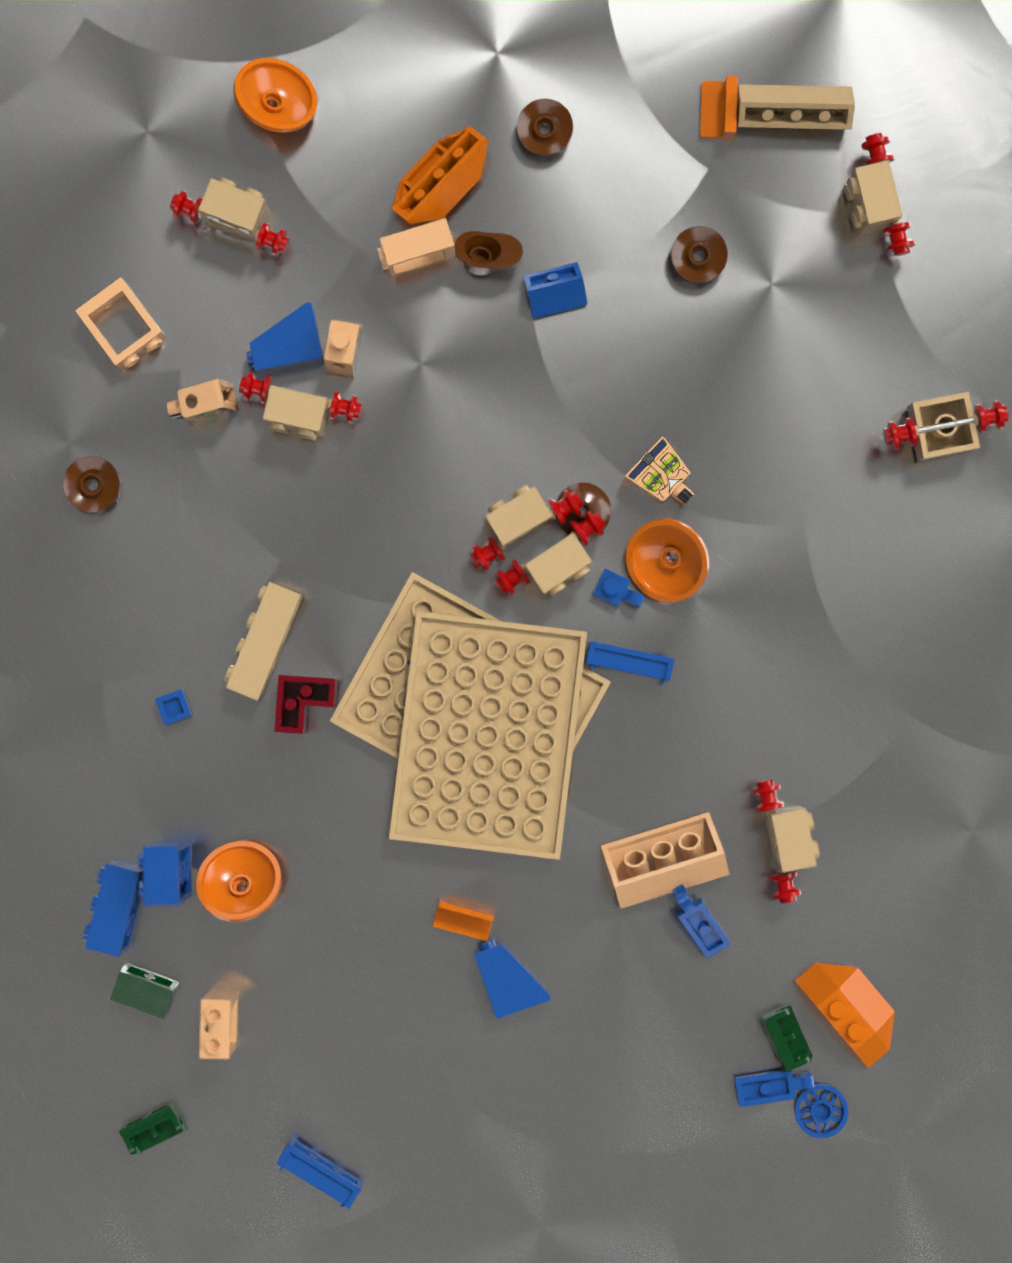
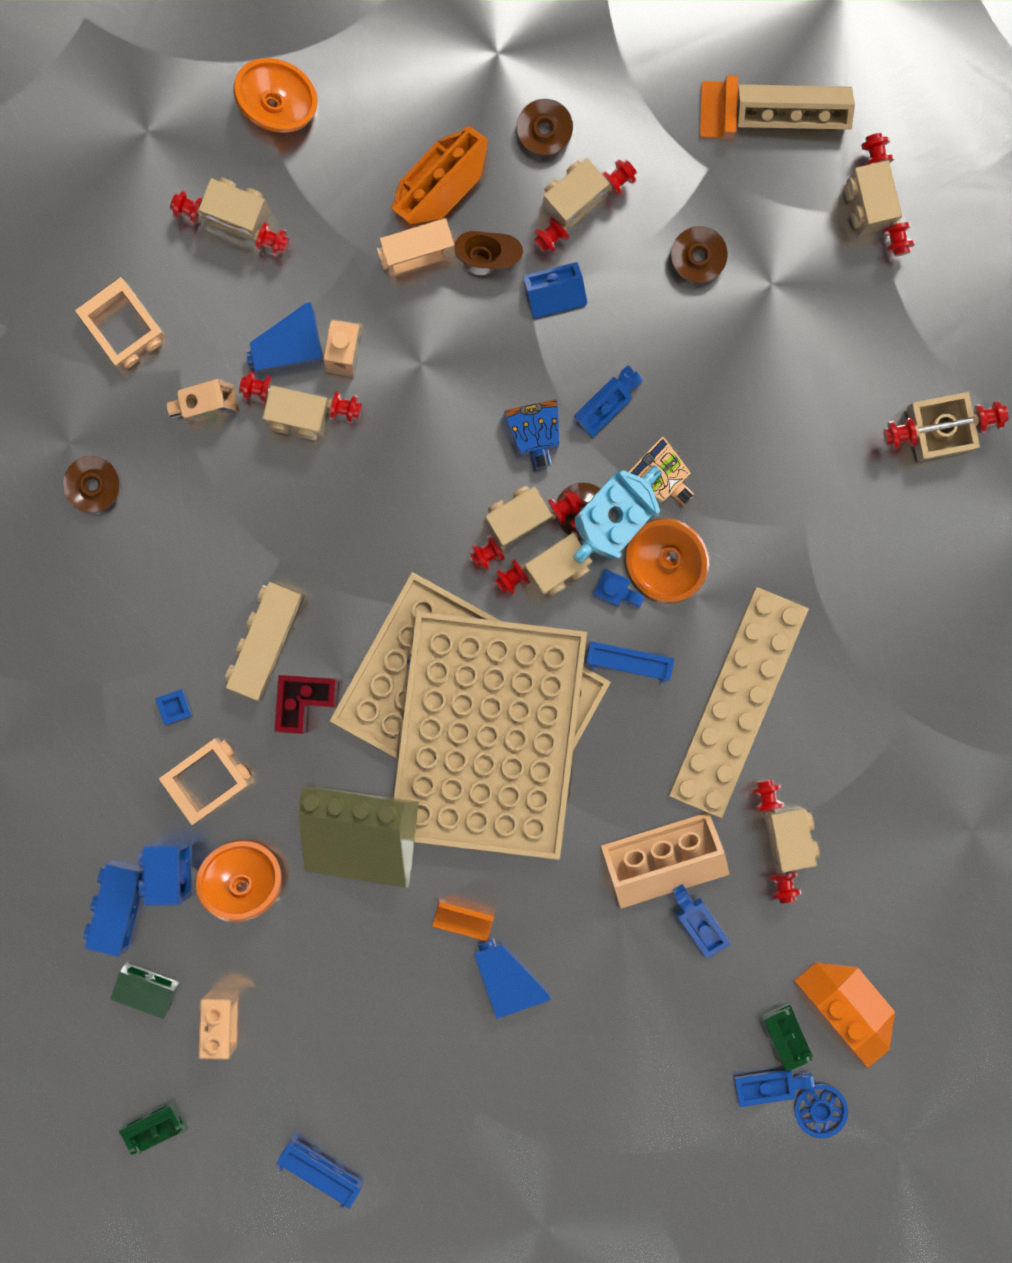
none -> light nougat window [159,738,251,825]
none -> olive slope [298,787,419,888]
none -> torso [504,399,560,469]
none -> tan brick [533,158,637,253]
none -> blue plate [573,365,643,437]
none -> medium azure plate [573,465,662,564]
none -> tan plate [669,587,809,818]

